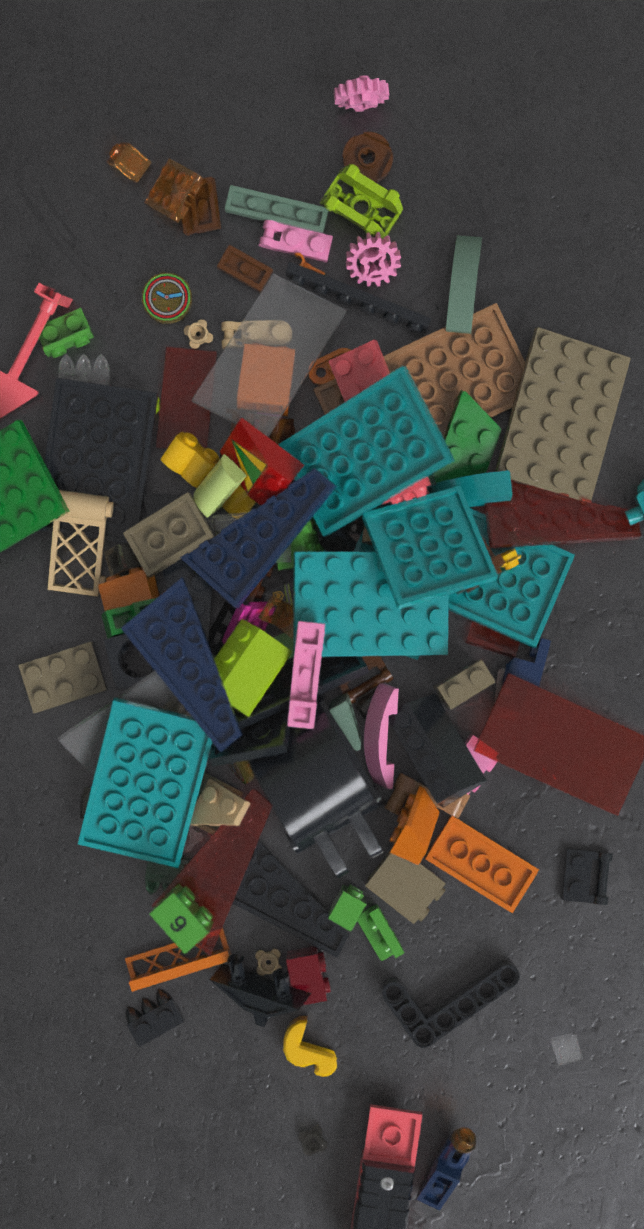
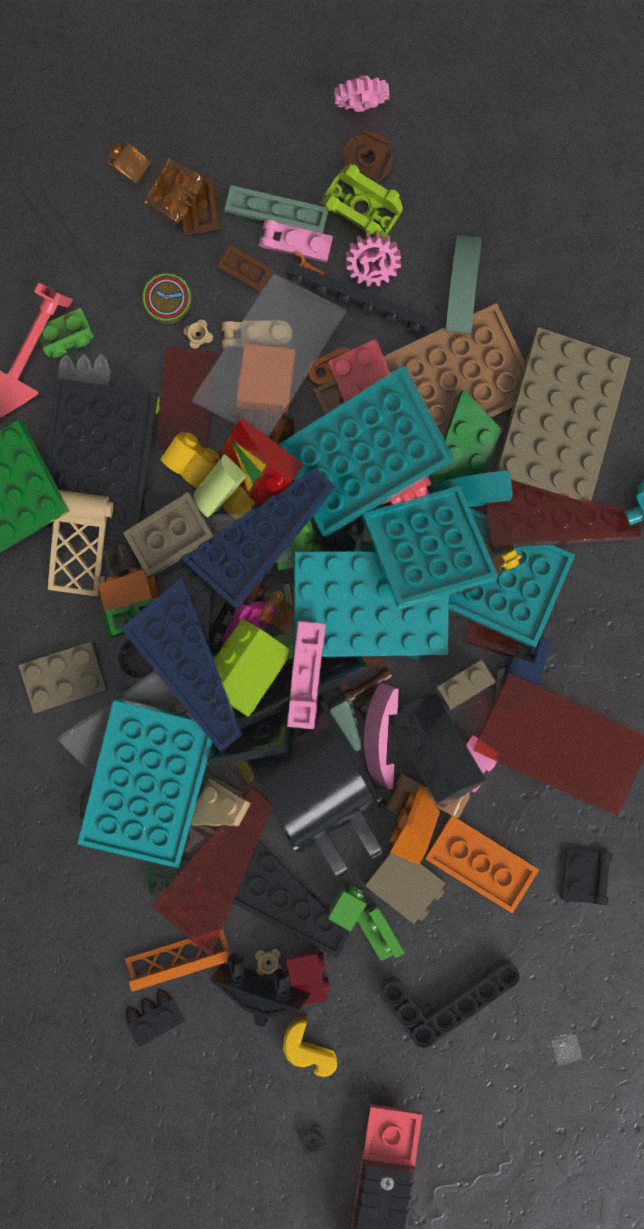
bright green brick [150,884,214,954] -> none
dark blue plate [416,1127,476,1211] -> none

